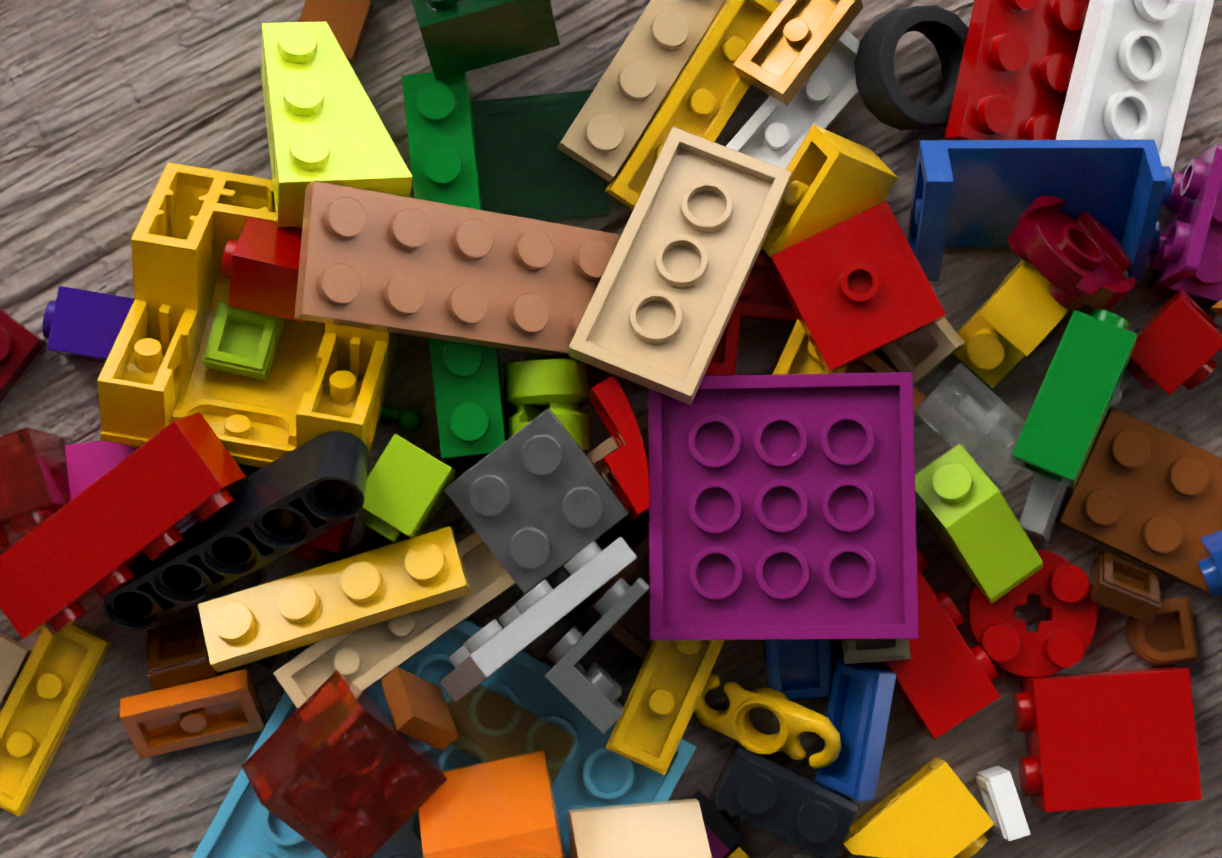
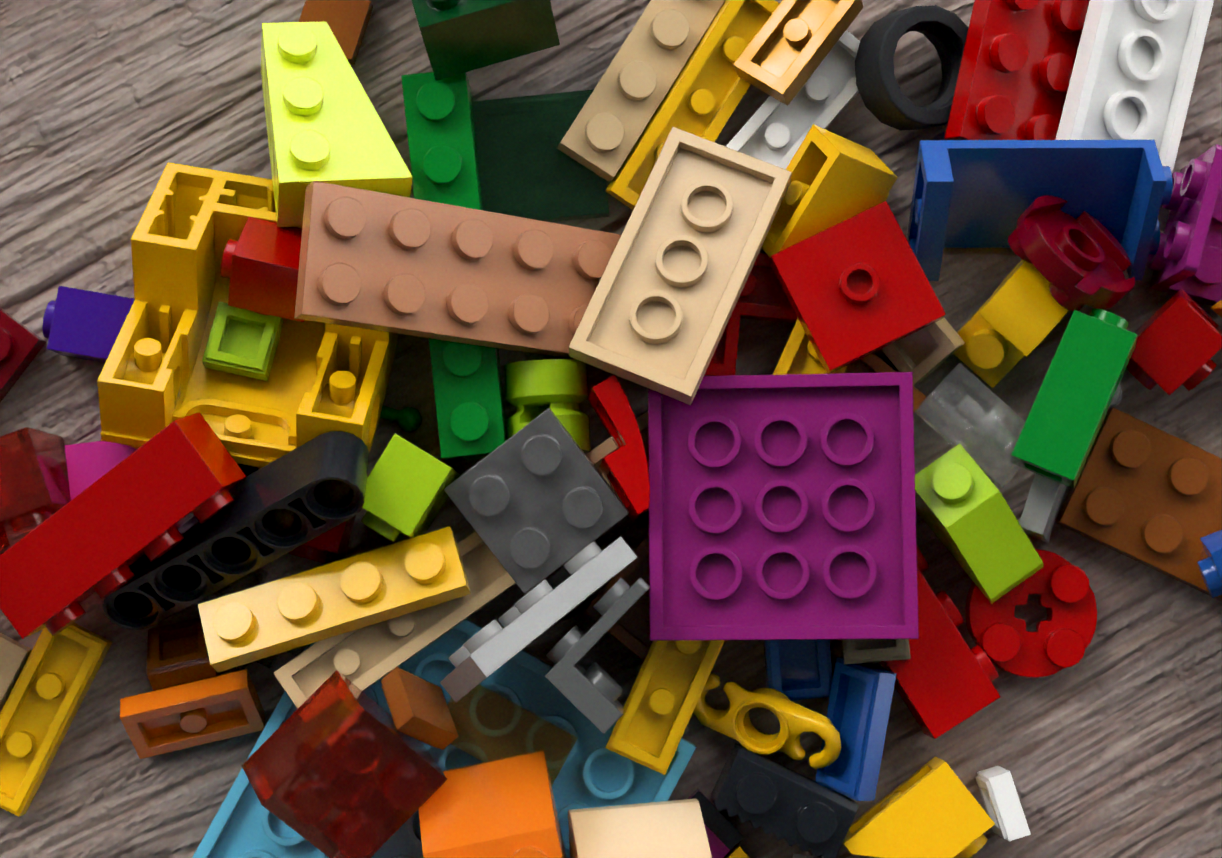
red brick [1013,666,1202,812] -> none
reddish brown tile [1090,550,1161,624] -> none
dark orange tile [1125,596,1199,665] -> none

